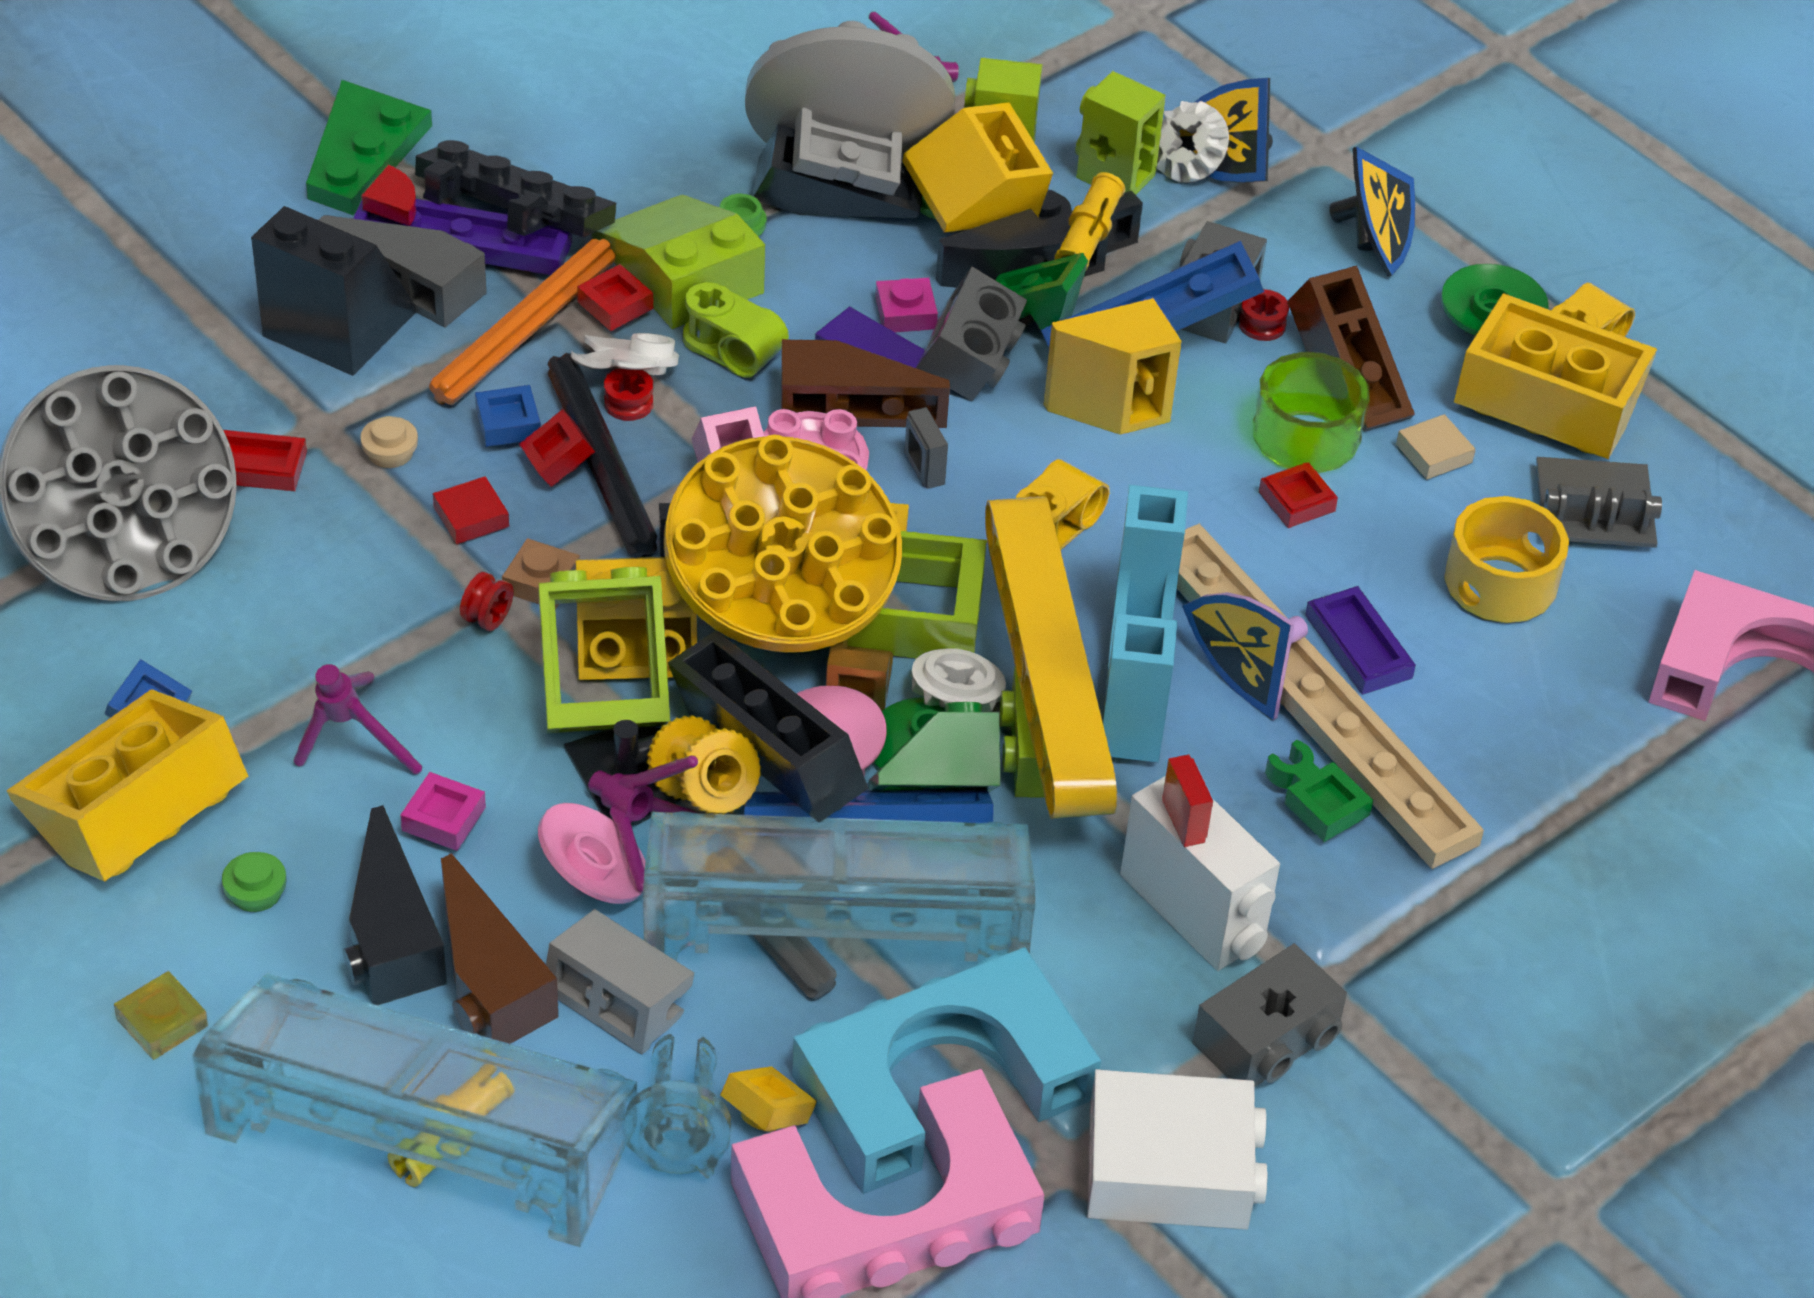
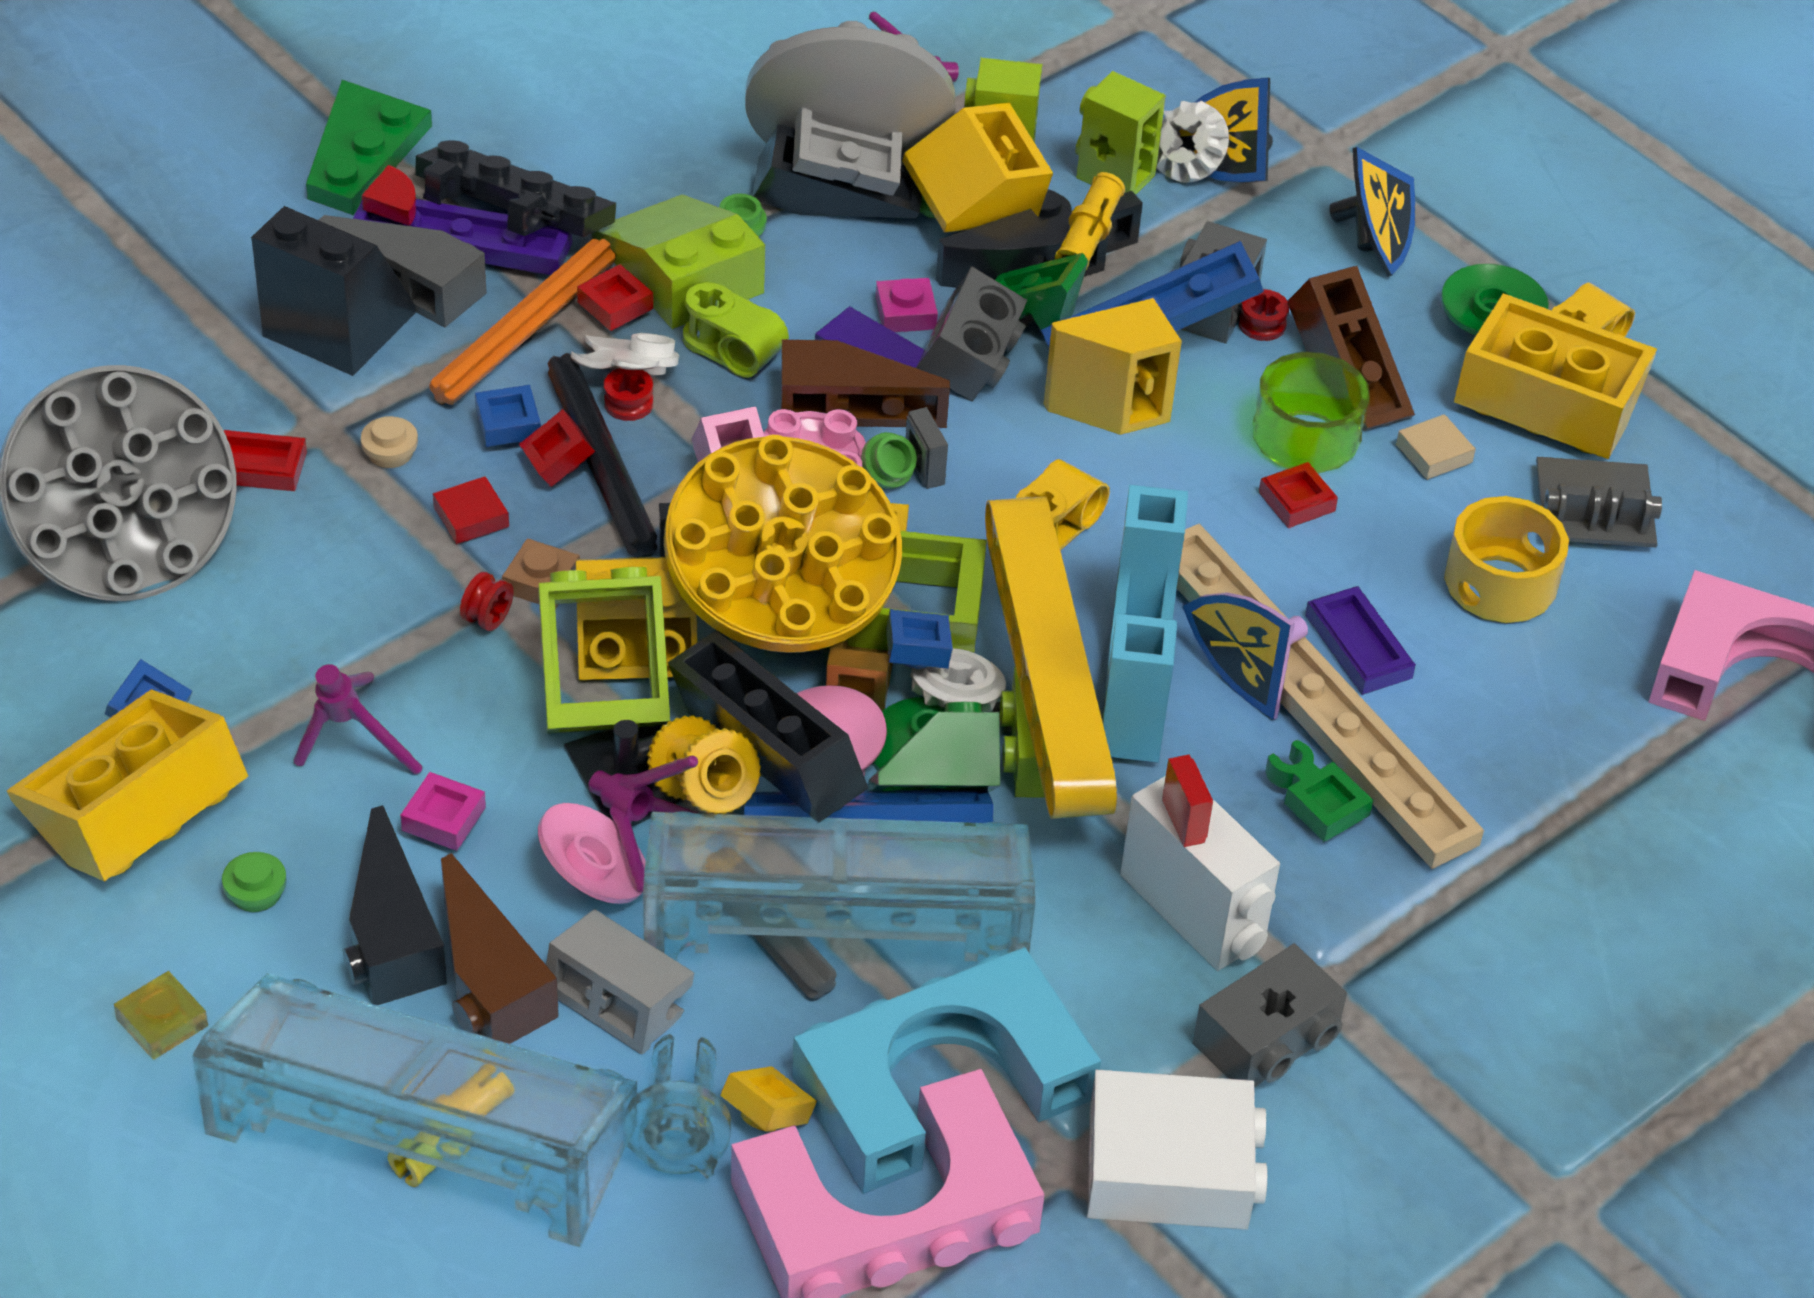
none -> bright green plate [861,432,917,489]
none -> blue plate [886,609,953,669]

